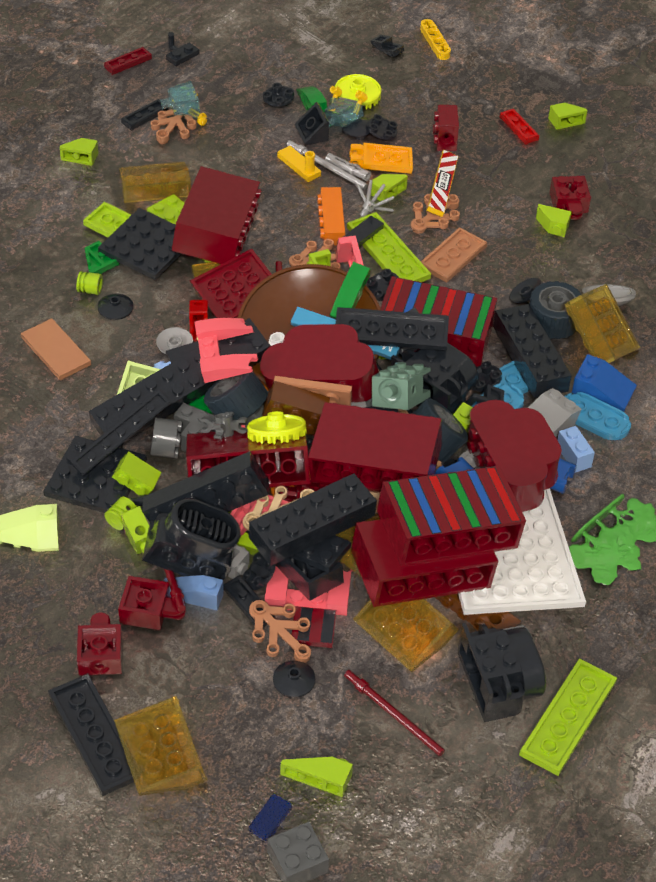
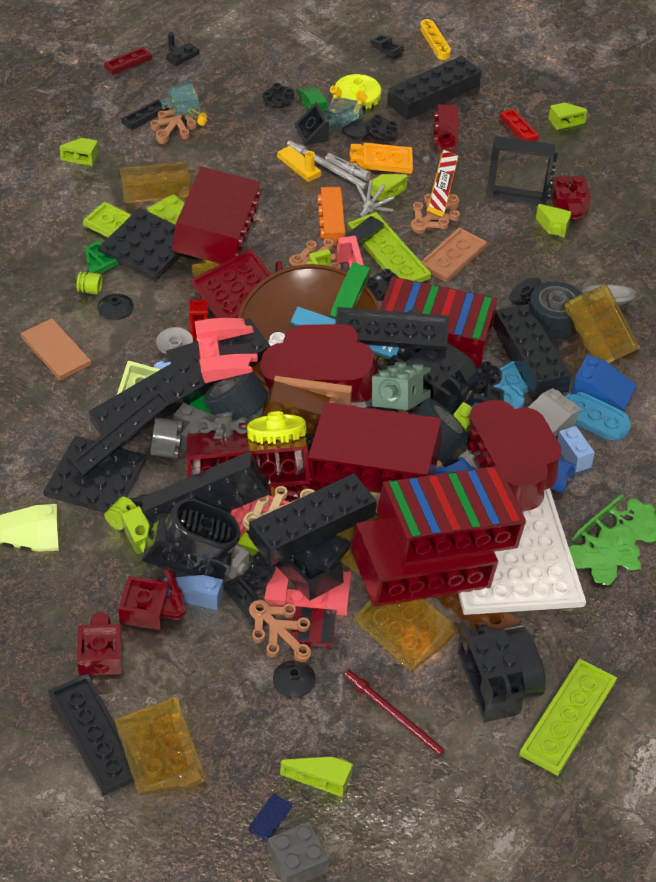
lime brick [112,451,161,495] -> none
none -> black brick [387,55,482,120]
none -> black window [486,136,558,206]

